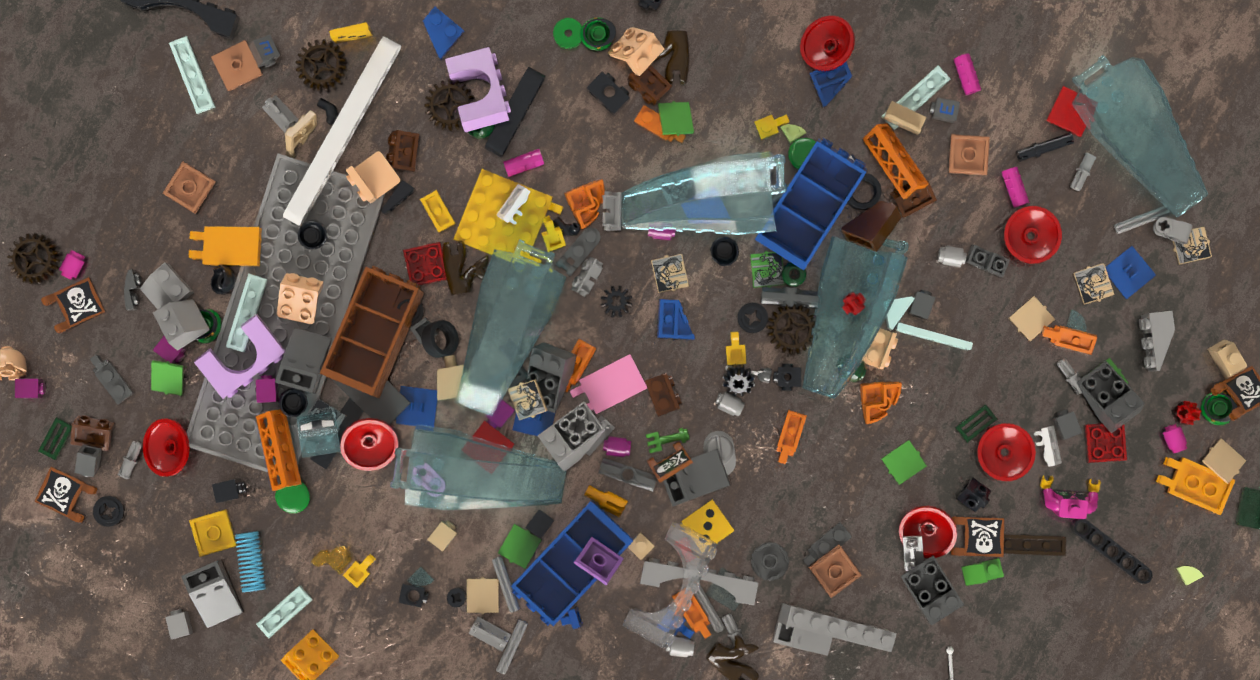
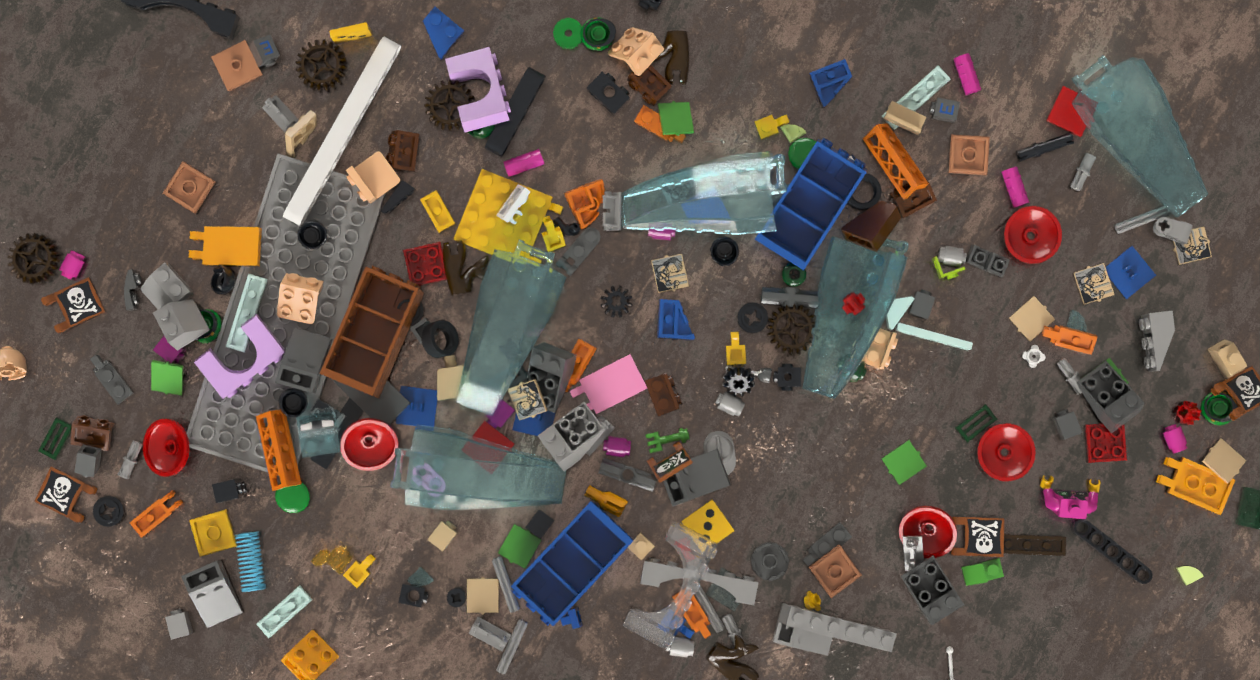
magenta brick [15,379,46,398] -> none
light aqua tile [169,36,215,114] -> none
magenta brick [256,375,279,403] -> none
black arm [317,98,338,125] -> none
light grey hinge [571,256,603,297] -> none
medium lavender slope [574,537,624,585] -> none
piece [750,251,785,288] -> none
orange hinge [776,410,807,464] -> none
red dish [800,16,855,71] -> none
orange brick [860,382,902,424] -> none
black brick [957,477,991,512] -> none
white plate [1034,426,1062,467] -> none
none -> orange hinge [130,490,183,538]
none -> yellow plate [804,591,821,612]
none -> lime bracket [932,256,965,280]
none -> white plate [1022,345,1045,368]

